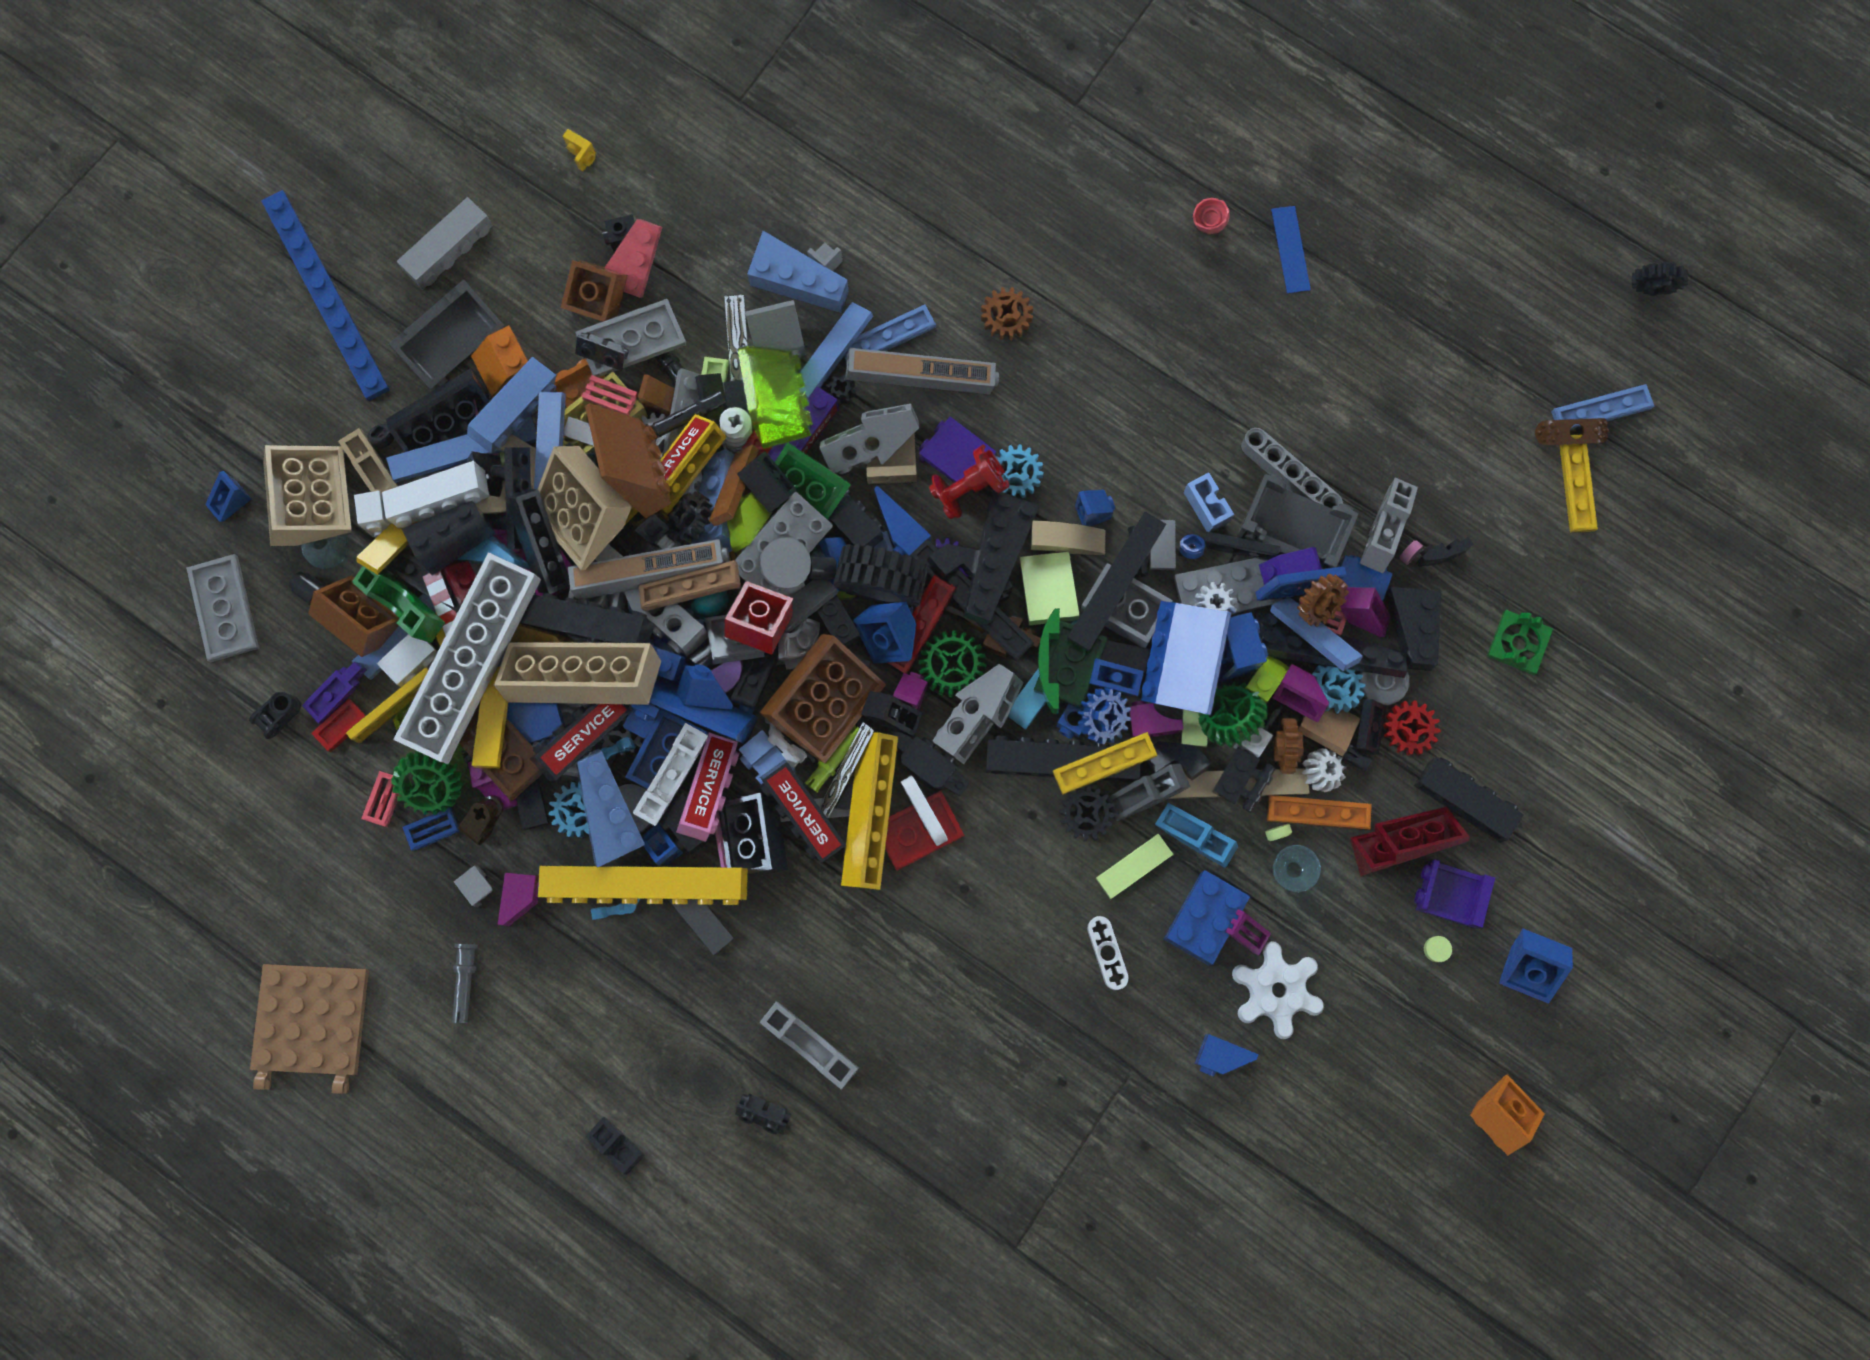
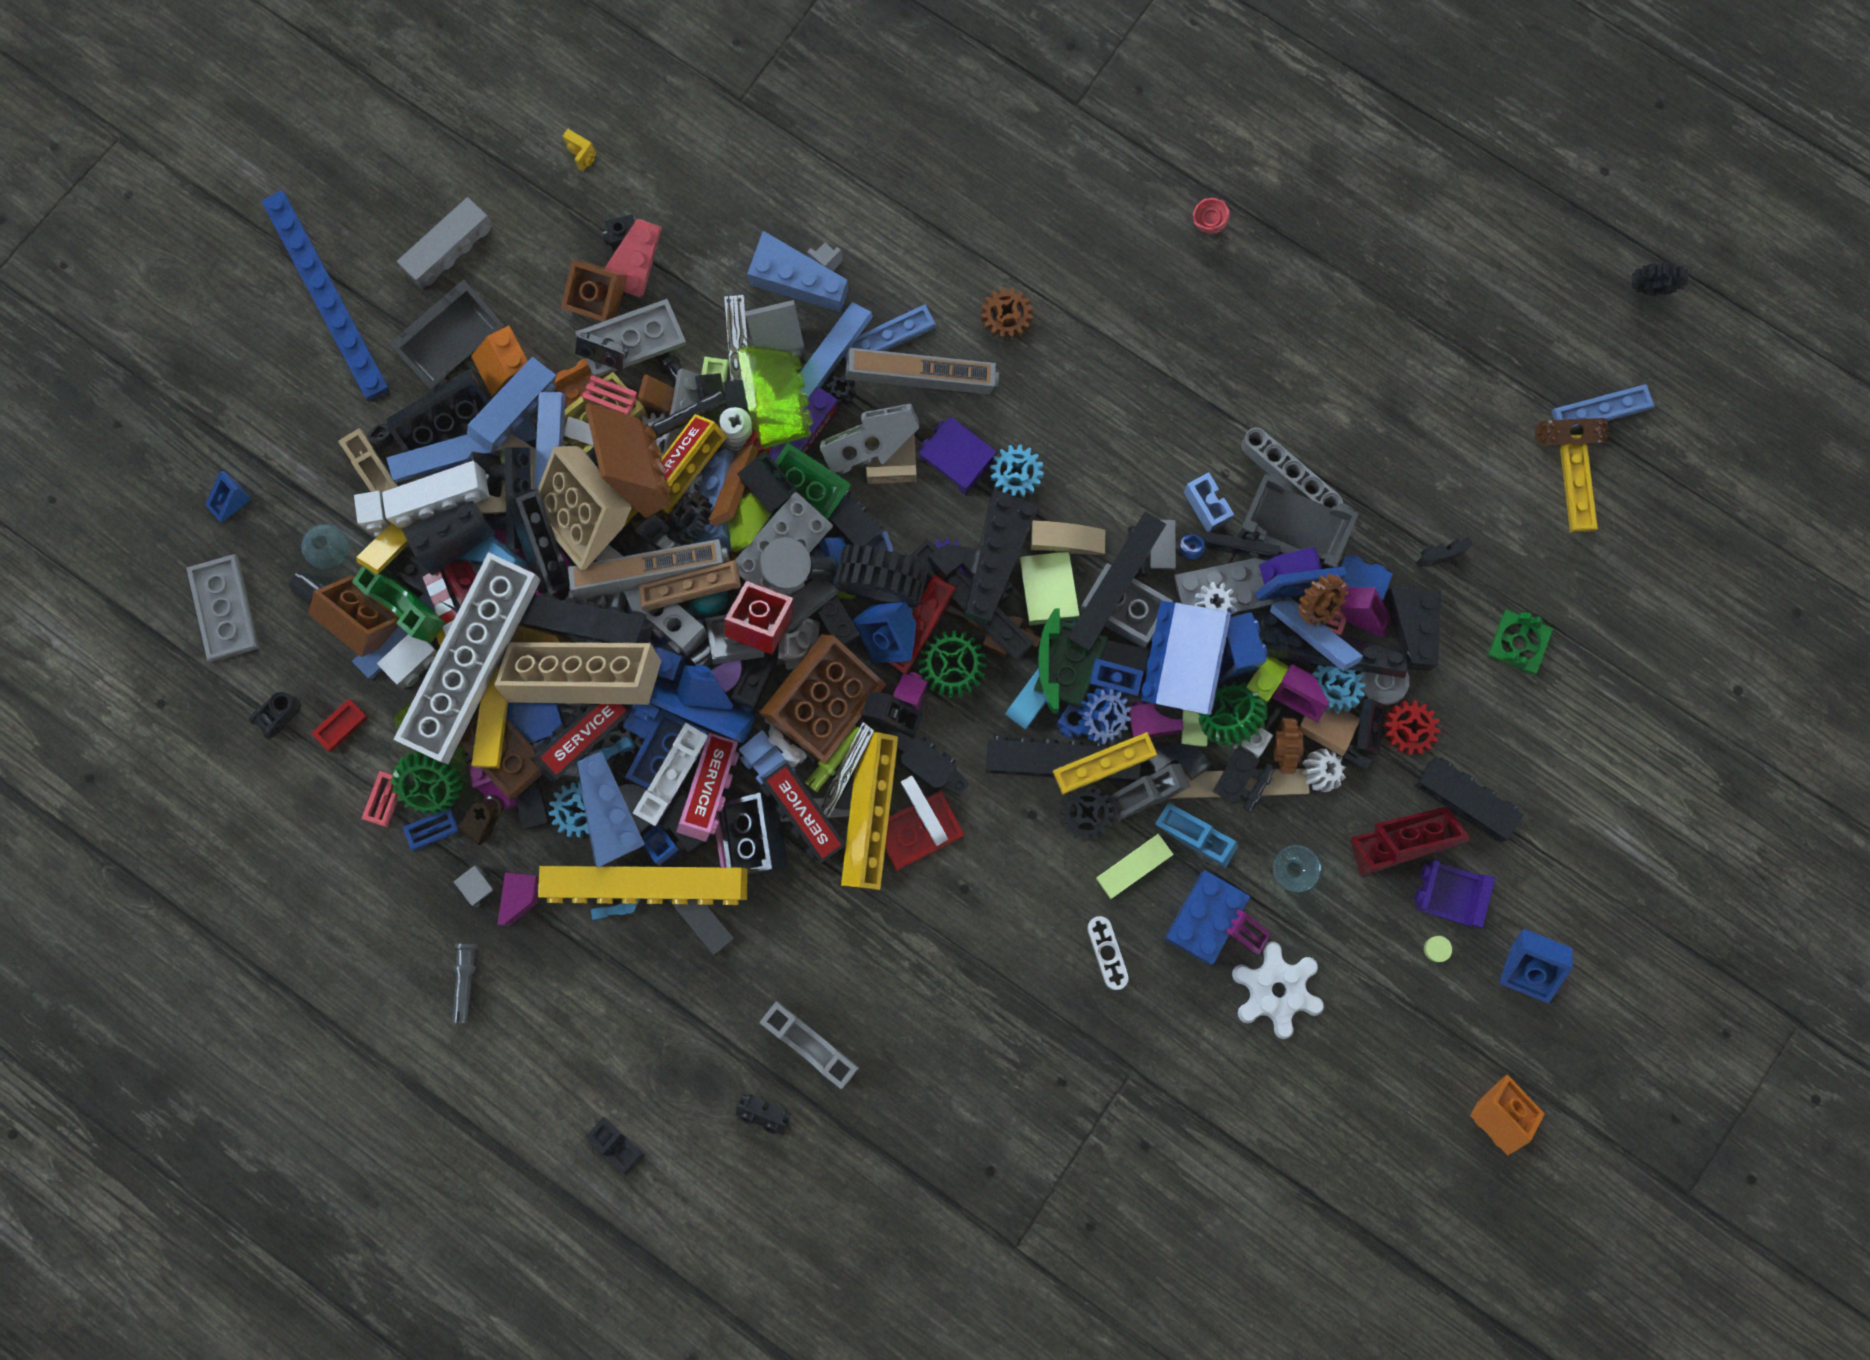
medium nougat plate [250,964,369,1094] -> none
tan slope [263,445,351,546] -> none
dark purple hinge [302,662,367,724] -> none
yellow tile [346,667,429,743] -> none
blue slope [874,486,931,555] -> none
red piece [929,445,1009,520] -> none
light grey brick [933,664,1023,764] -> none
blue slope [1075,490,1115,527] -> none
blue slope [1195,1034,1259,1077] -> none
yellowish green tile [1265,824,1292,841] -> none
orange tile [1267,795,1372,830] -> none
blue sticker [1271,206,1311,293] -> none
light grey brick [1360,478,1418,573] -> none
bright pink tile [1400,540,1423,565] -> none

